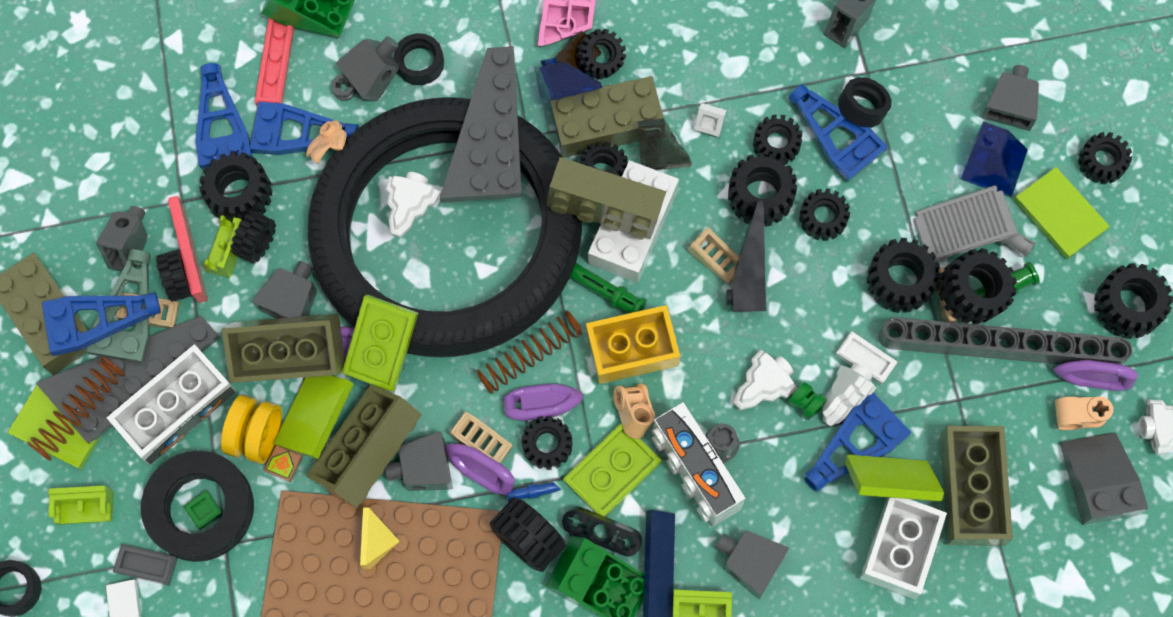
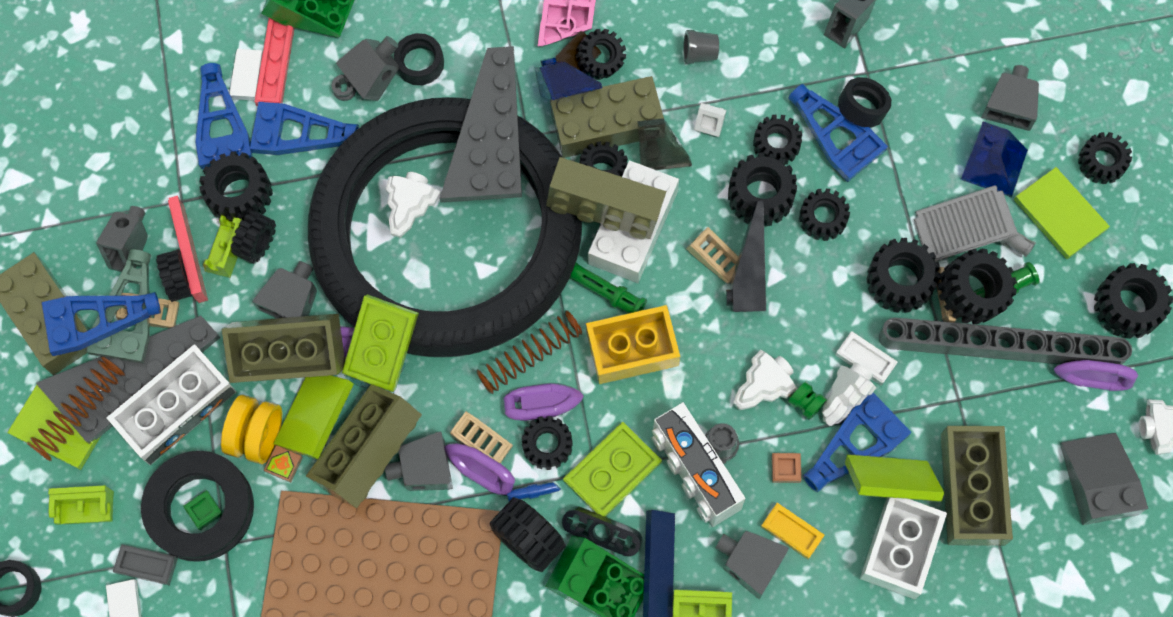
light nougat plate [306,120,347,164] -> none
light yellow slope [360,508,400,570] -> none
light nougat piece [613,383,655,439] -> none
light nougat piece [1054,396,1114,430] -> none
none -> white tile [229,49,263,101]
none -> dark grey piece [683,30,719,64]
none -> yellow tile [761,503,825,559]
none -> nougat tile [771,453,801,483]

